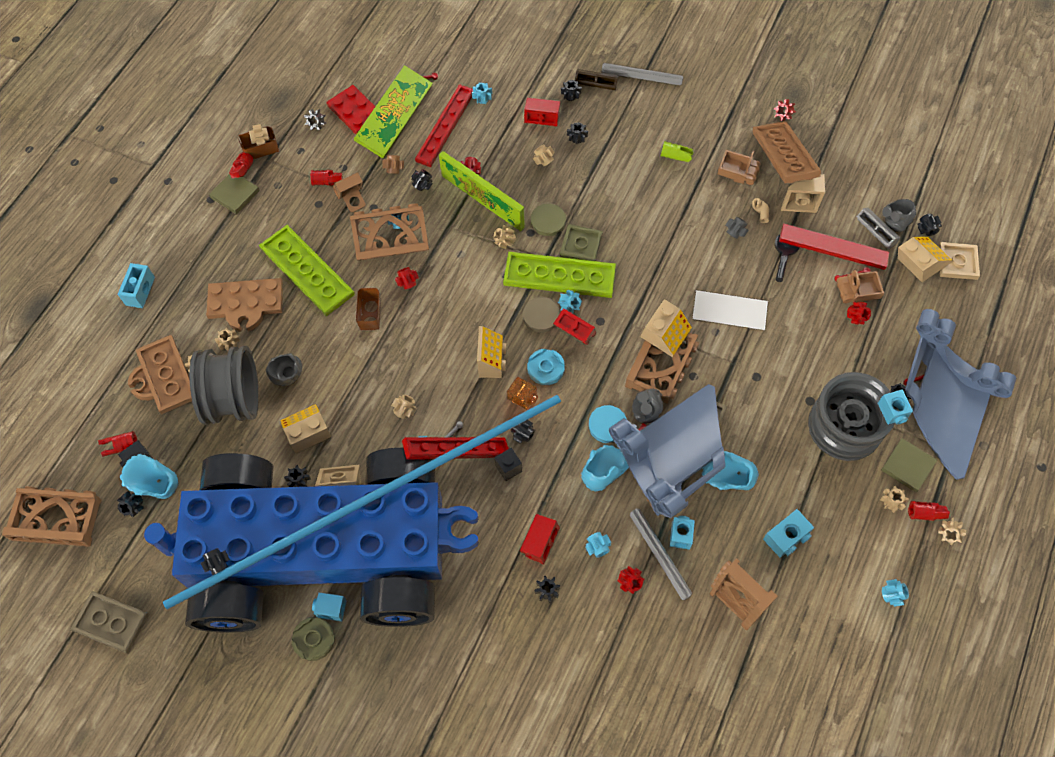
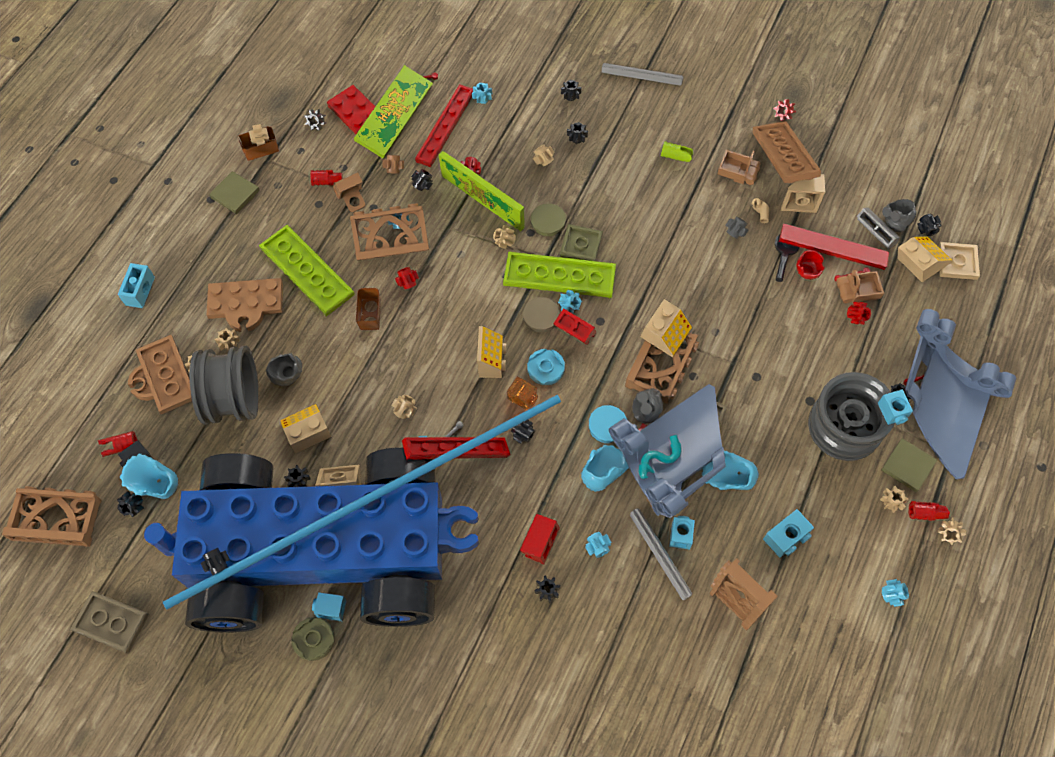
red hinge [229,152,253,179] -> none
black brick [494,447,522,481] -> none
red hinge [524,98,560,126] -> none
dark brown piece [575,69,618,91] -> none
red gear [617,566,645,594] -> none
white sticker [693,290,768,330] -> none
none -> teal animal [638,435,682,479]
none -> red hair [796,250,825,280]

